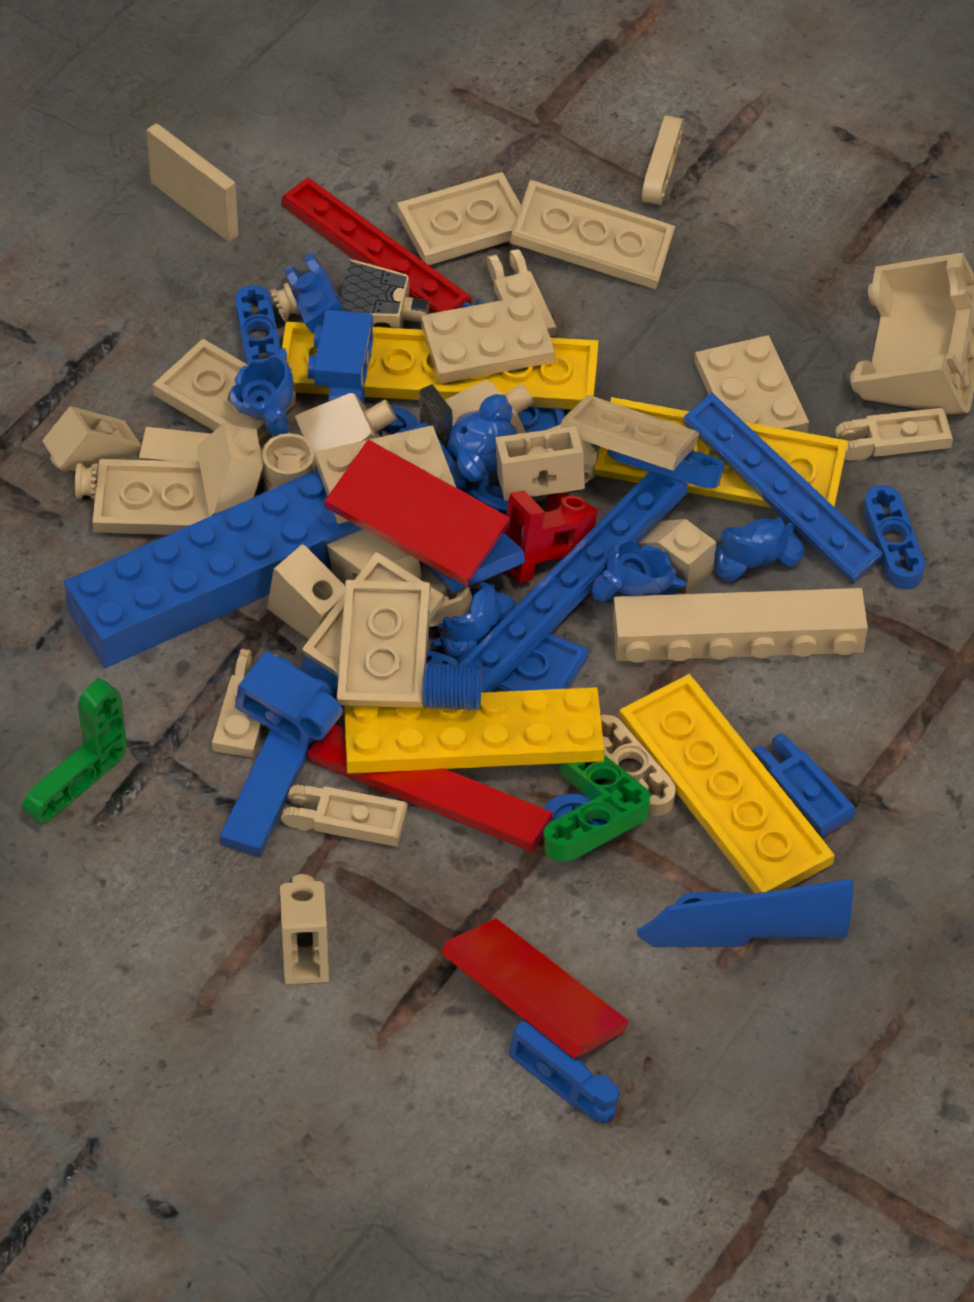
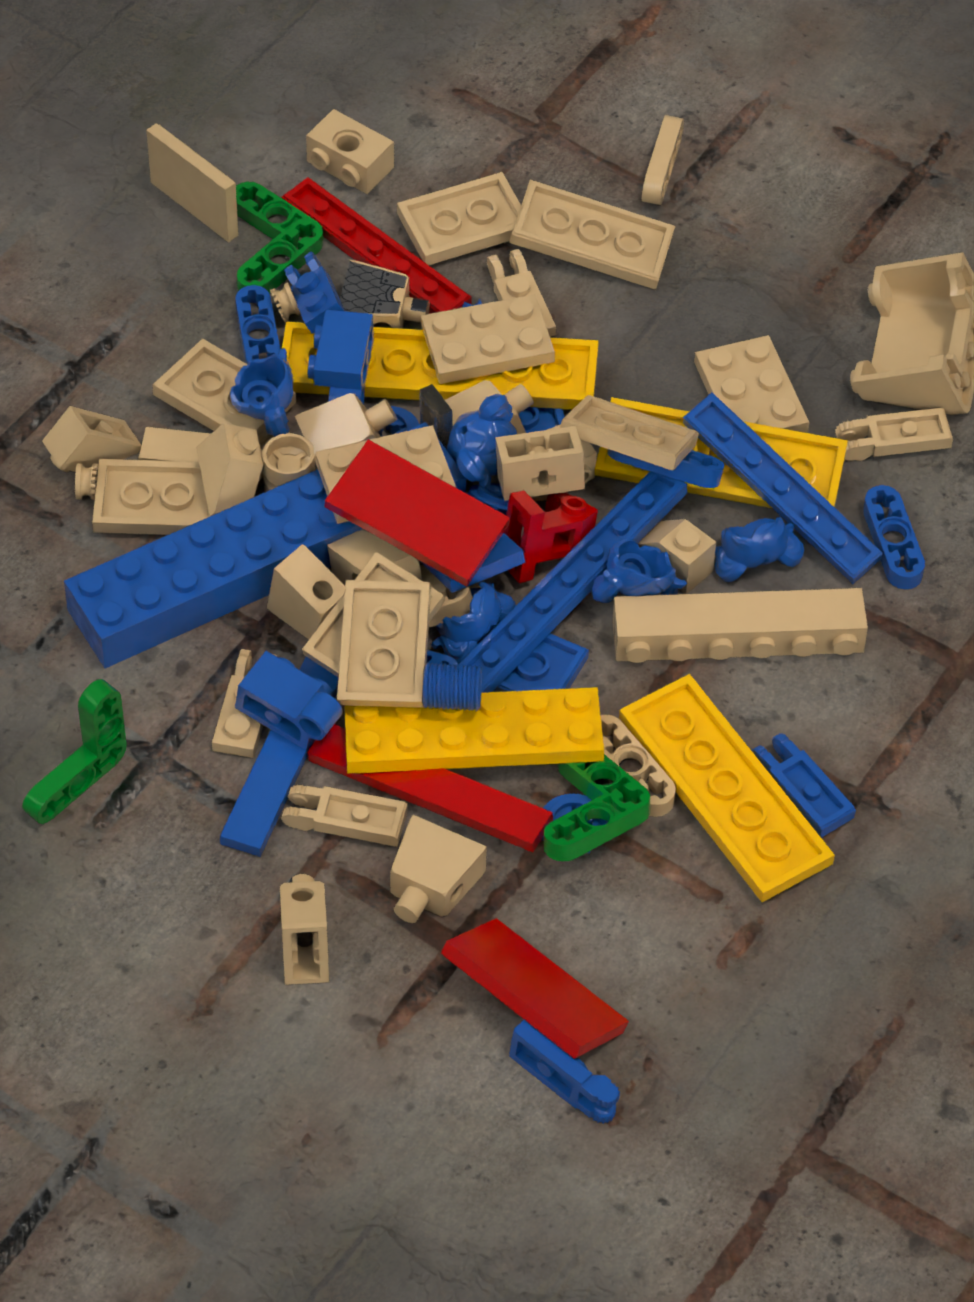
blue panel [637,879,854,947] -> none
none -> green beam [236,181,323,294]
none -> tan brick [306,109,394,194]
none -> tan torso [390,815,487,923]

